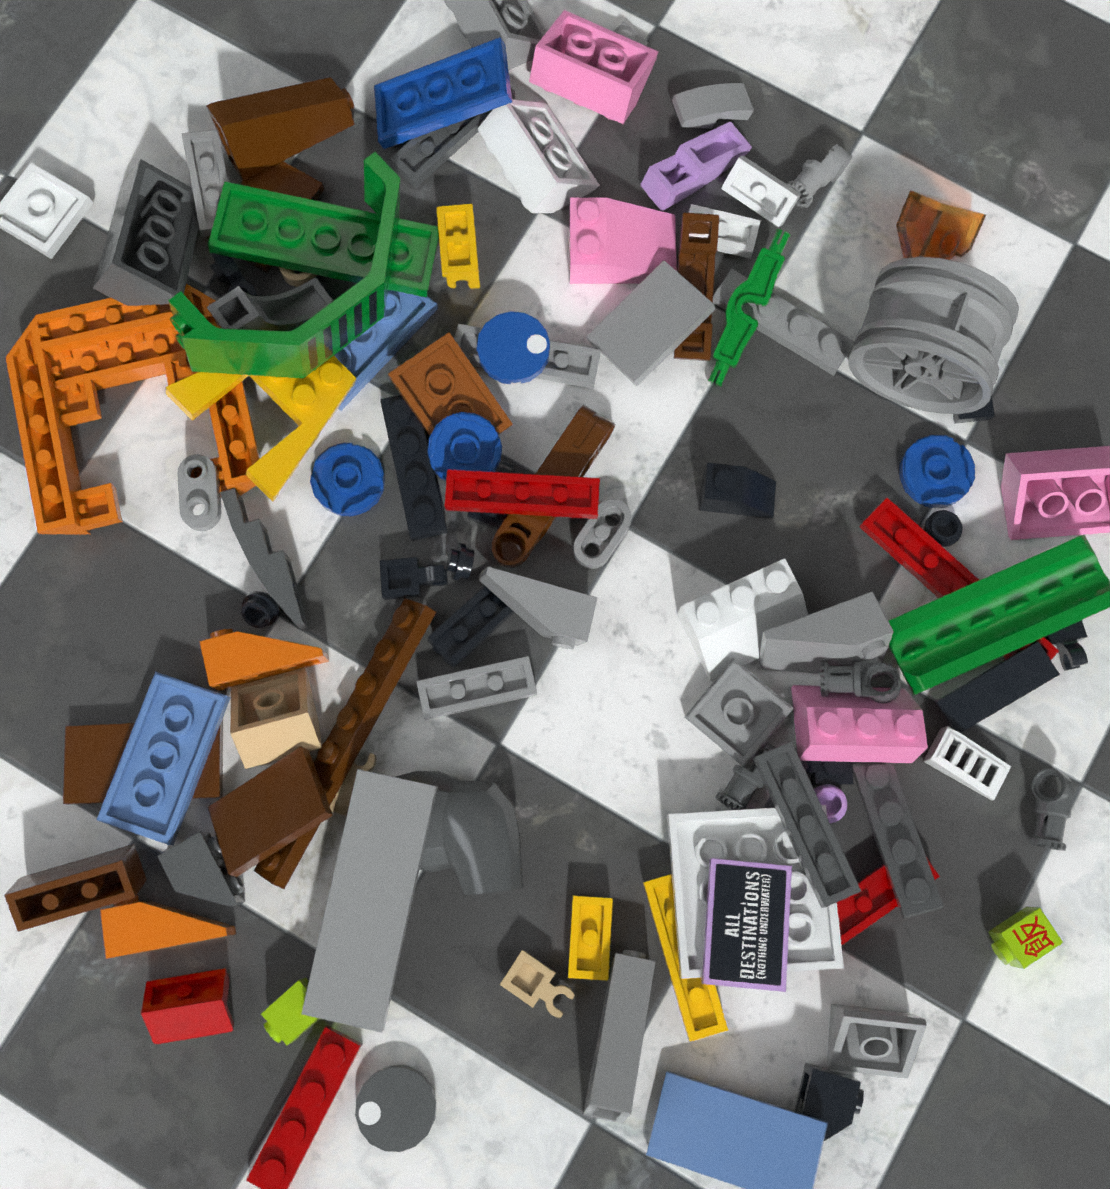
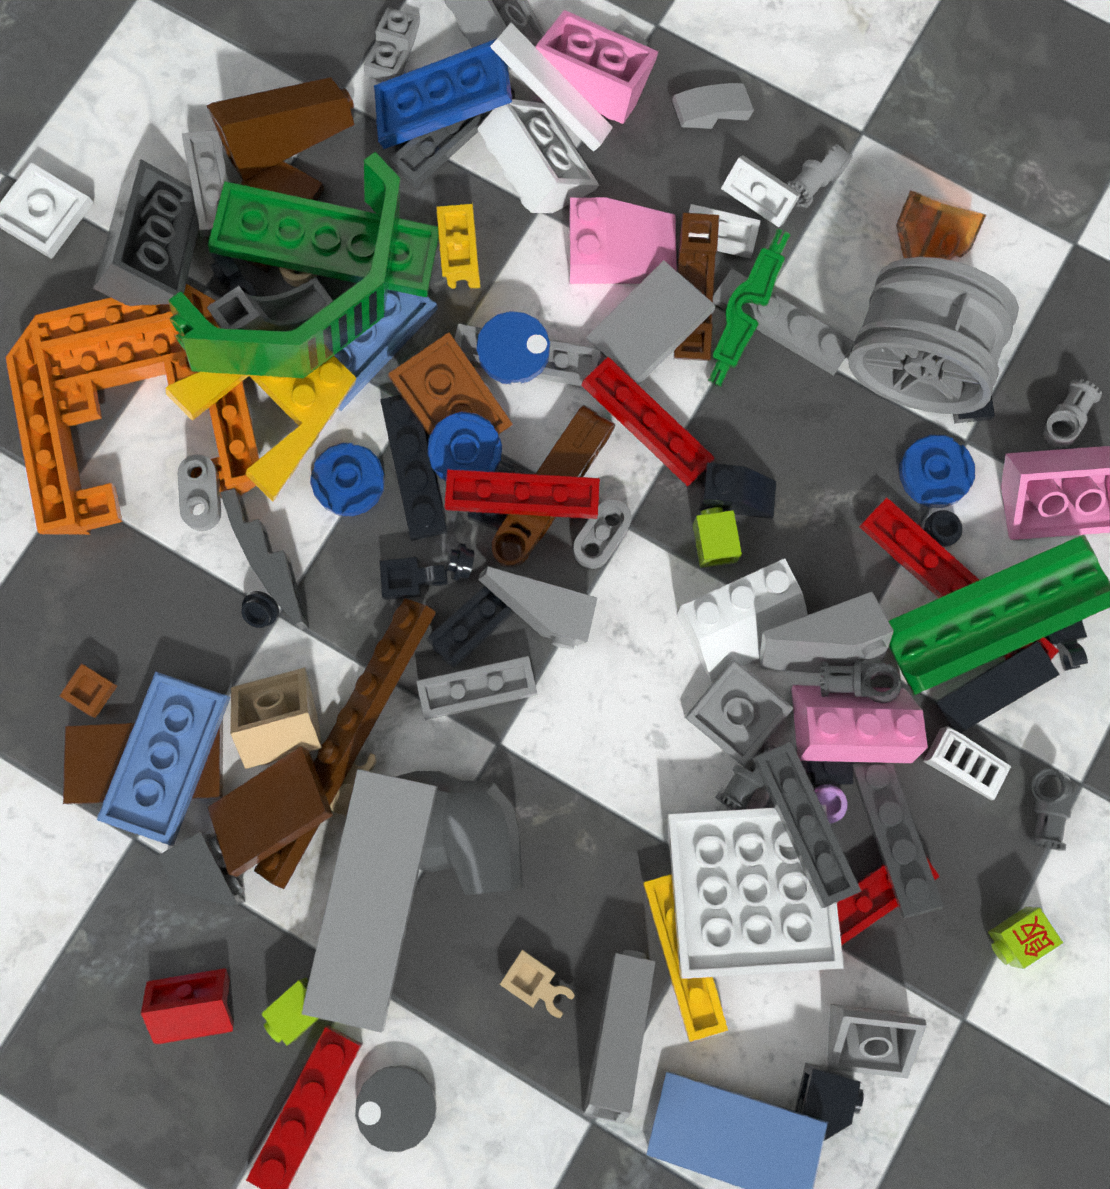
reddish brown brick [4,844,147,932] -> none
orange slope [100,895,236,959] -> none
orange slope [199,629,329,691] -> none
yellow plate [568,896,613,981] -> none
lavender slope [640,121,752,211] -> none
black tile [701,858,792,992] -> none
none -> dark orange plate [59,664,118,718]
none -> light grey slope [364,7,420,81]
none -> white tile [490,23,613,151]
none -> red plate [581,357,715,486]
none -> lime brick [693,507,742,568]
none -> light grey connector [1043,379,1102,449]

